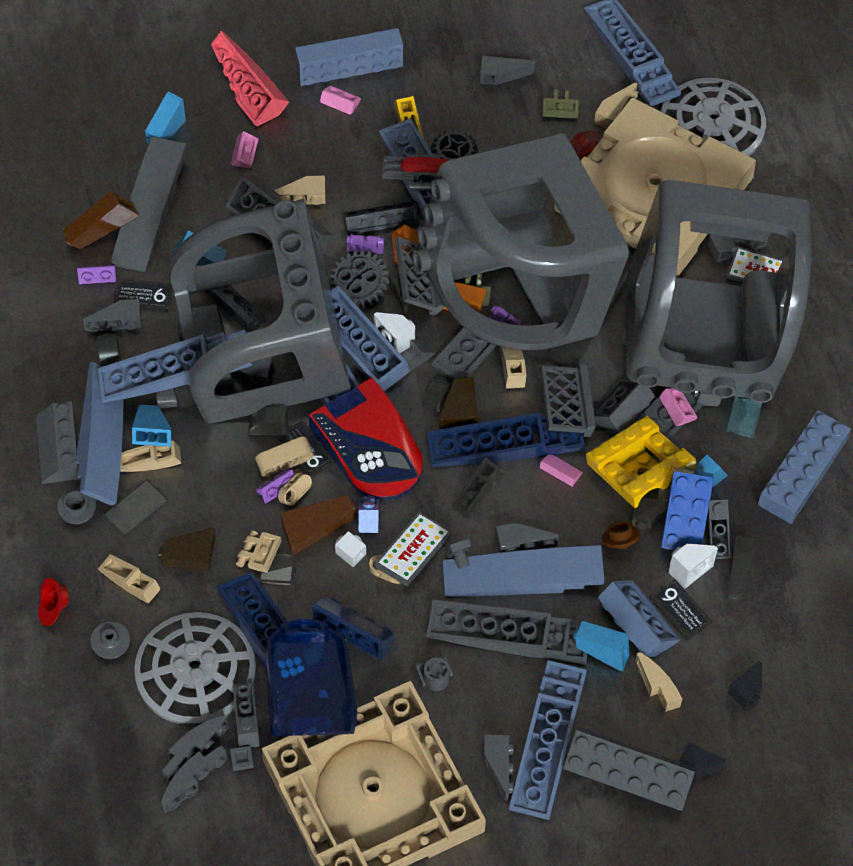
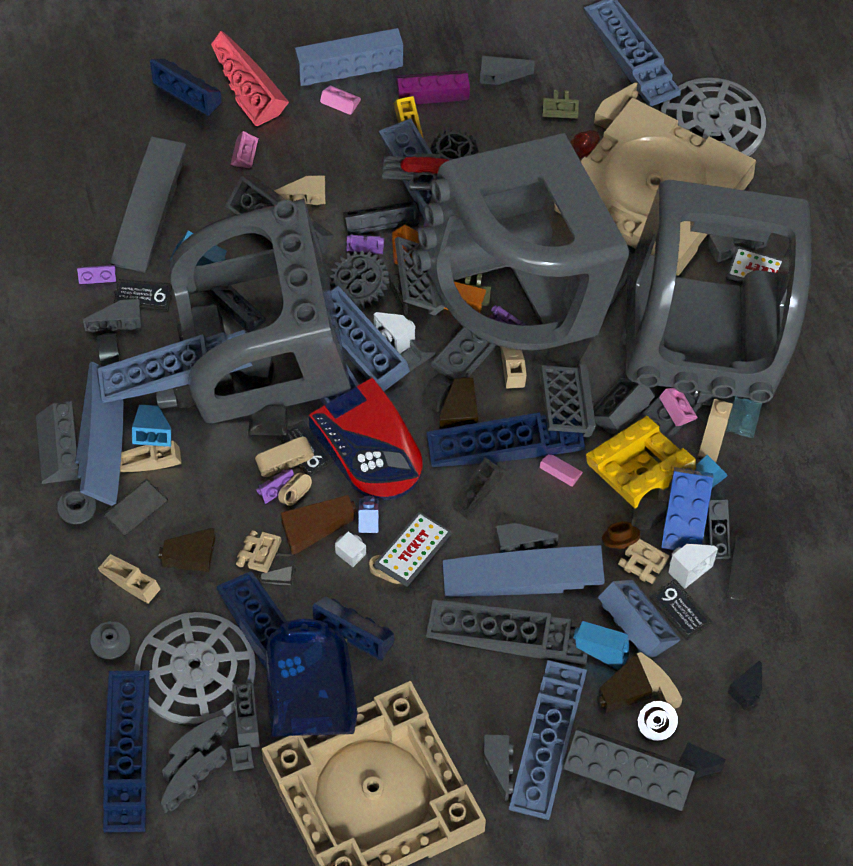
red piece [38,578,69,626] -> none
reddish brown slope [63,191,139,249] -> none
dark azure slope [145,91,186,144] -> none
dark grey piece [416,655,453,691] -> none
dark grey tile [445,539,471,569] -> none
sand blue brick [758,410,851,524] -> none
none -> dark blue slope [103,670,150,832]
none -> dark blue slope [150,58,221,116]
none -> magenta slope [396,70,470,105]
none -> dark brown slope [597,655,653,713]
none -> tan plate [618,539,670,584]
none -> piece [637,700,678,741]
none -> tan slope [698,399,733,462]

